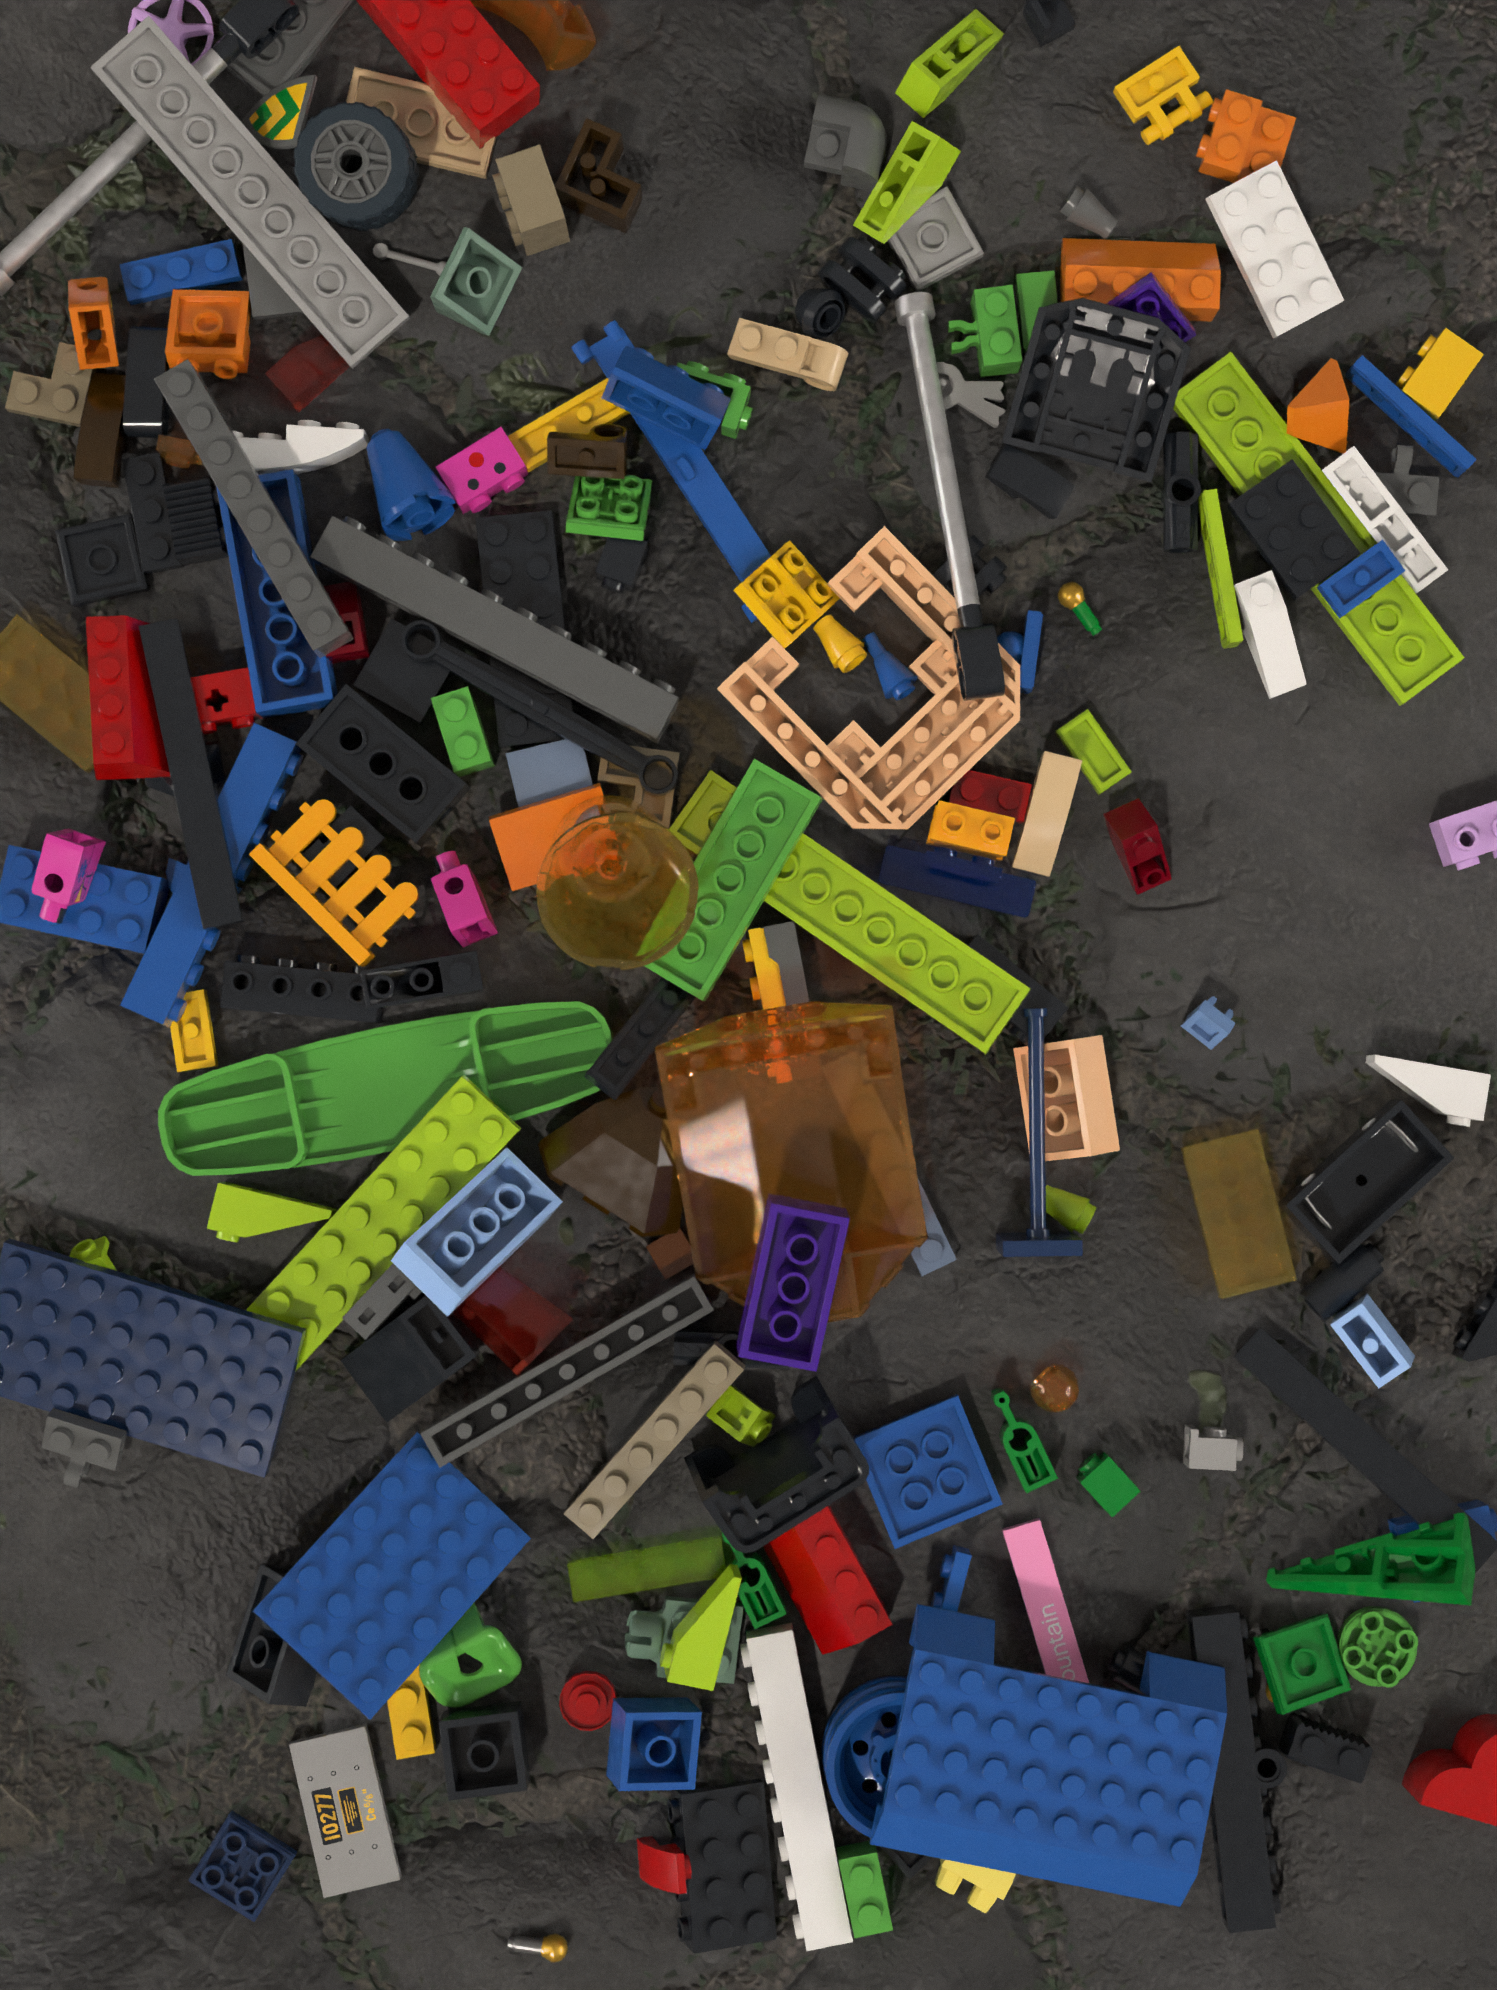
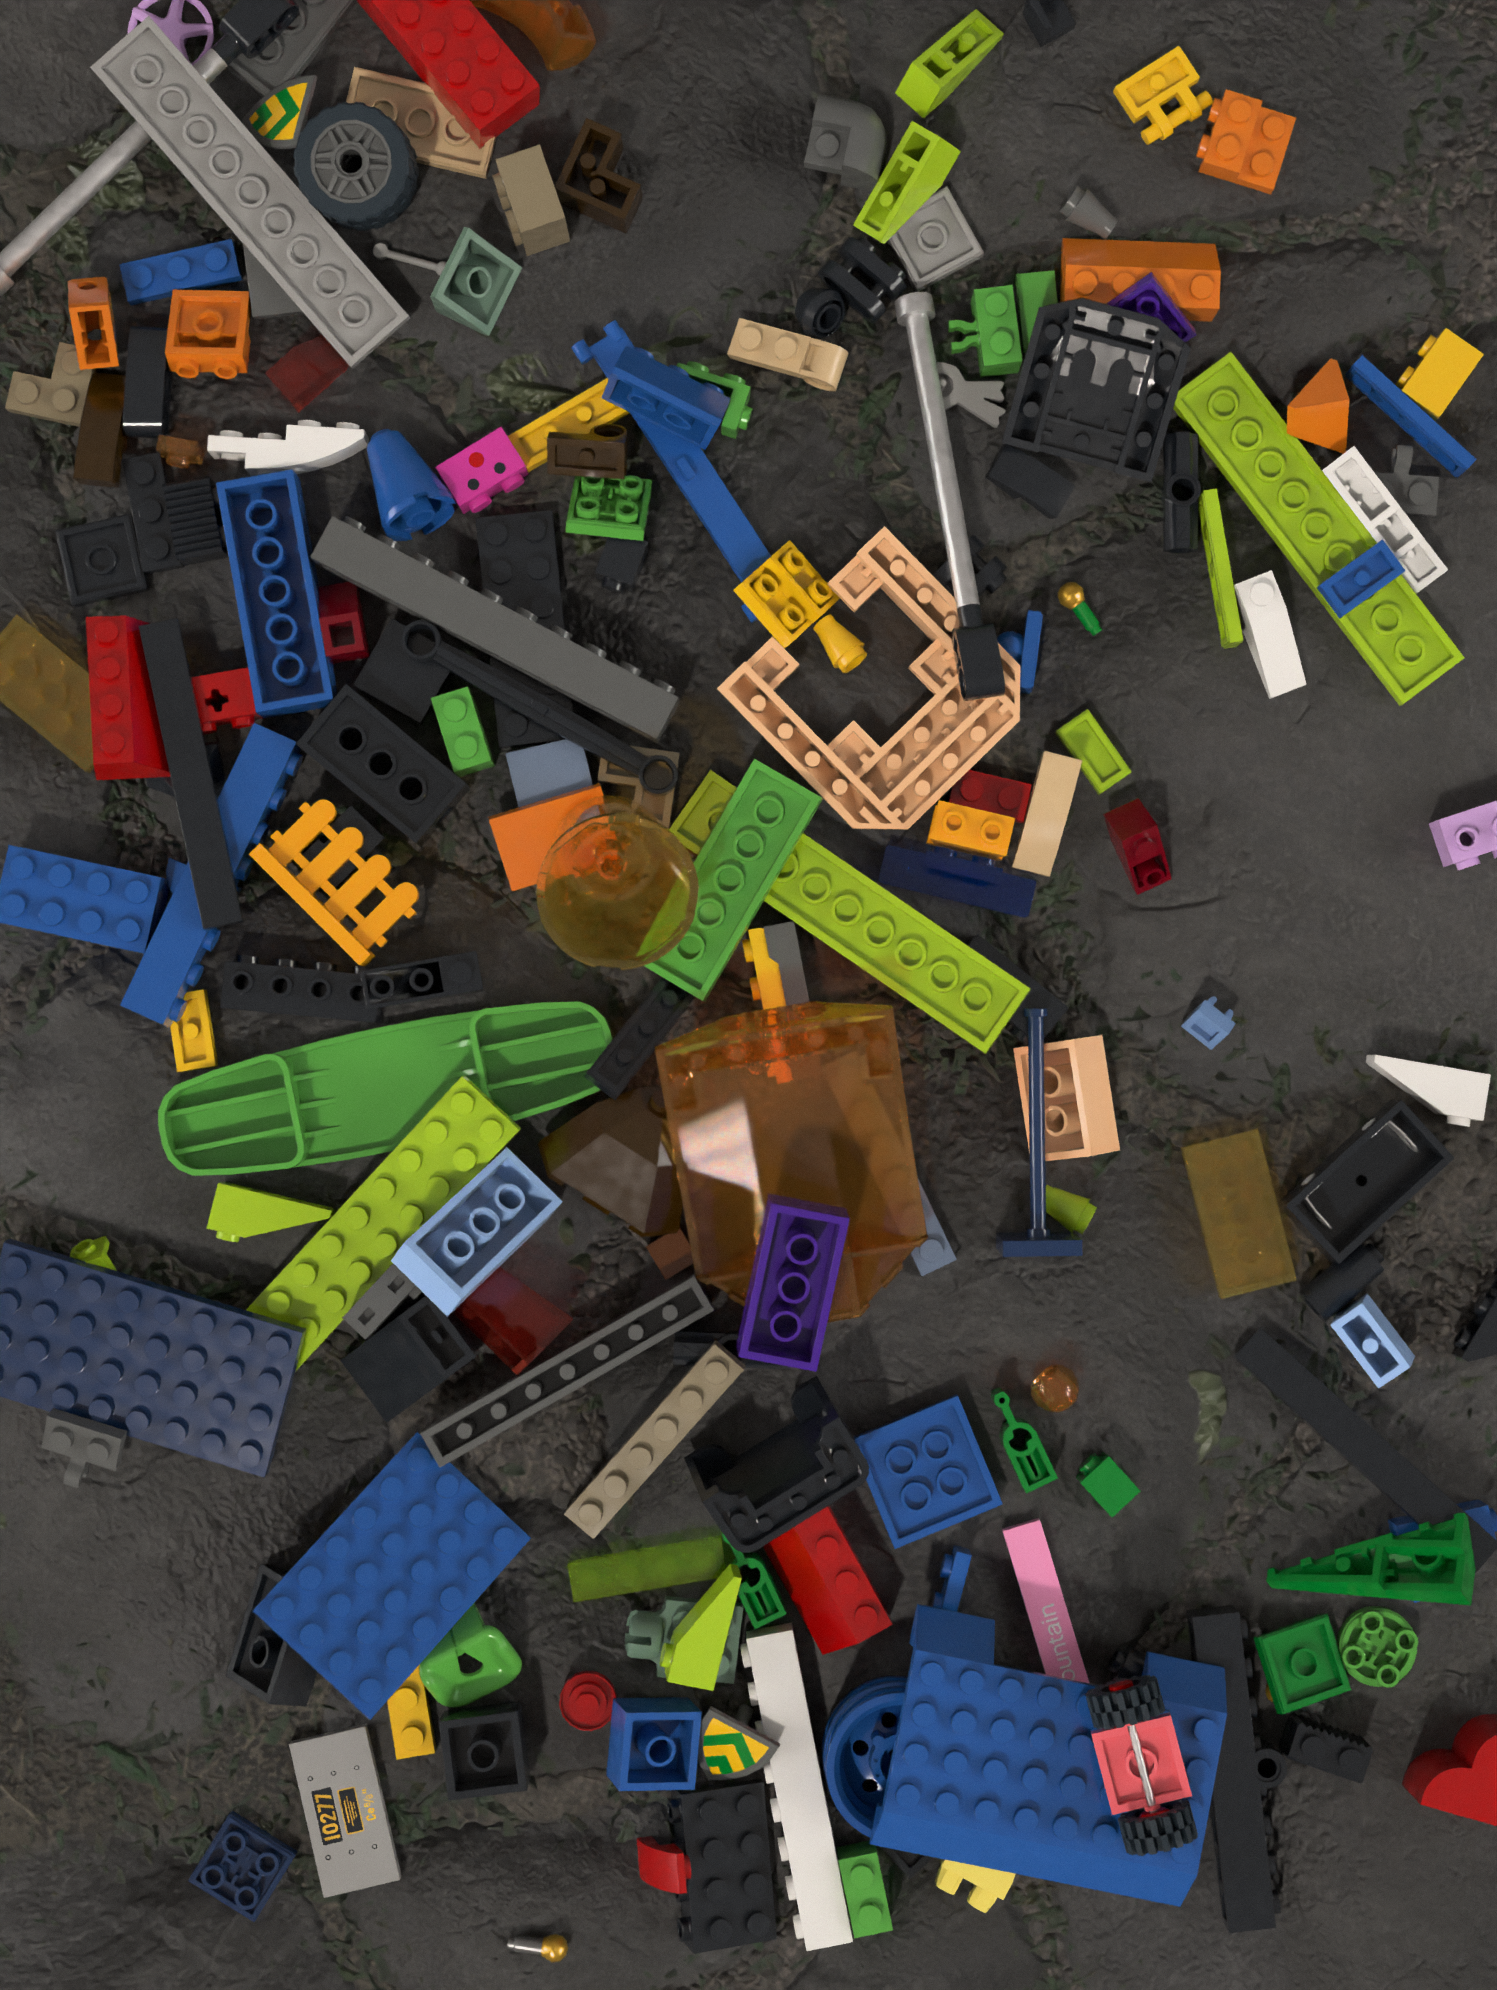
dark pink torso [31,828,106,924] -> none
dark grey brick [154,359,354,658] -> none
dark pink torso [431,851,498,947] -> none
lime bracket [706,1385,775,1447] -> none
blue cone [862,632,918,700] -> none
light grey brick [1183,1424,1243,1471] -> none
white plate [1205,160,1344,338] -> none
black plate [1227,459,1360,601] -> none
none -> shield [698,1704,780,1781]
none -> plate [1085,1675,1198,1856]

